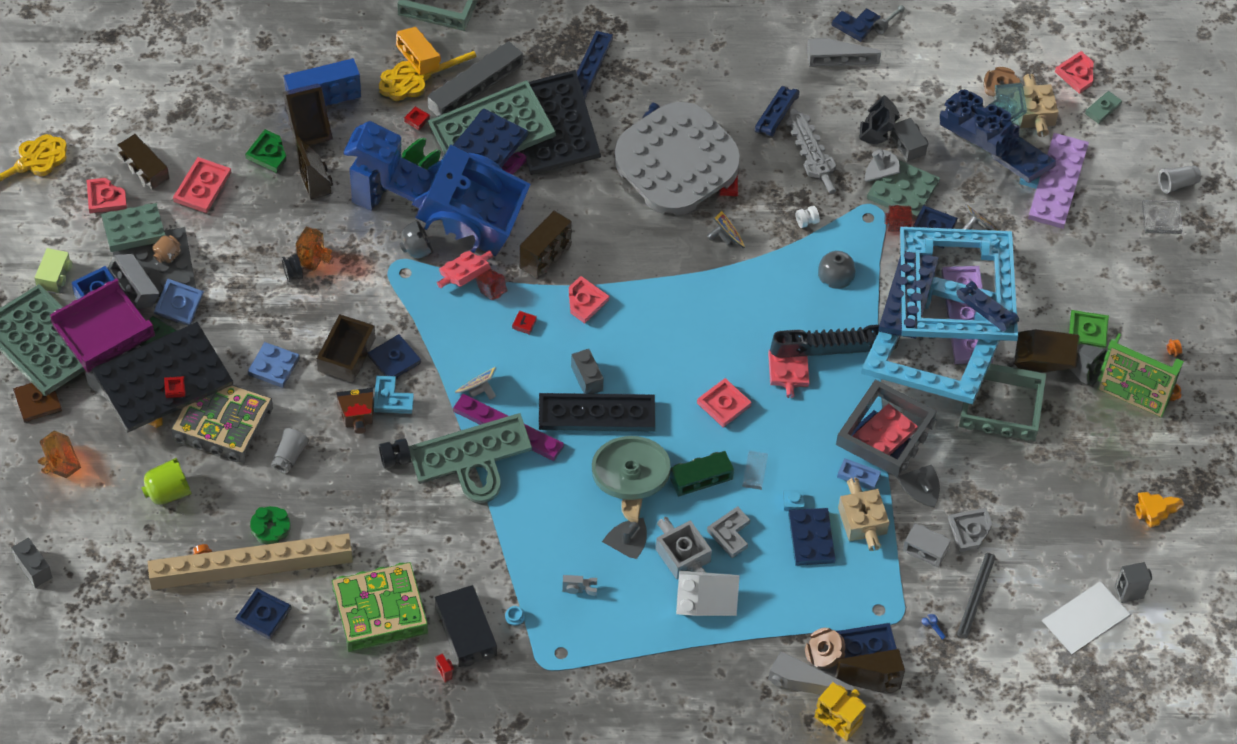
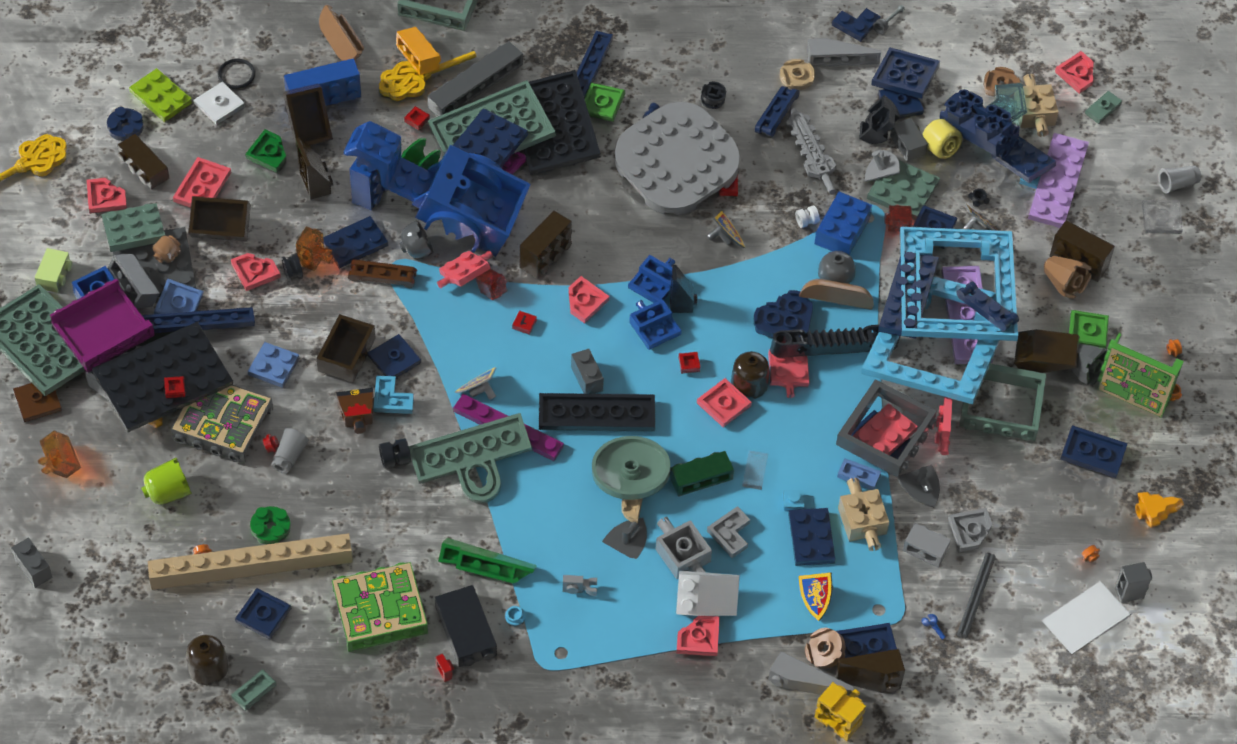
none -> dark blue plate [107,107,144,141]
none -> lime plate [129,68,192,123]
none -> dark blue plate [142,307,255,334]
none -> dark brown cylinder [186,635,229,685]
none -> dark brown piece [188,196,251,242]
none -> white plate [194,82,245,125]
none -> black tyre [218,58,256,89]
none -> coral plate [231,253,281,291]
none -> sand green plate [231,669,277,711]
none -> red plate [263,434,279,453]
none -> medium nougat brick [319,5,364,61]
none -> dark blue plate [321,216,388,269]
none -> reddish brown plate [348,260,418,288]
none -> green wedge [438,538,537,584]
none -> bright green plate [584,83,626,122]
none -> blue plate [628,255,675,303]
none -> blue plate [629,299,682,350]
none -> black slope [670,265,697,313]
none -> coral plate [676,616,719,656]
none -> red plate [678,352,700,374]
none -> black wheel [700,81,727,109]
none -> dark brown cylinder [731,351,770,399]
none -> dark blue plate [753,290,813,338]
none -> tan tile [780,59,815,90]
none -> medium nougat brick [799,279,874,310]
none -> shield [799,572,834,621]
none -> blue brick [814,191,872,255]
none -> dark blue plate [871,47,940,99]
none -> dark blue plate [878,89,924,119]
none -> light yellow head [922,119,963,159]
none -> coral plate [935,397,952,455]
none -> black plate [968,189,990,207]
none -> medium nougat cone [1044,256,1091,299]
none -> dark brown brick [1049,220,1115,282]
none -> dark blue plate [1060,425,1128,478]
none -> orange plate [1081,545,1100,563]

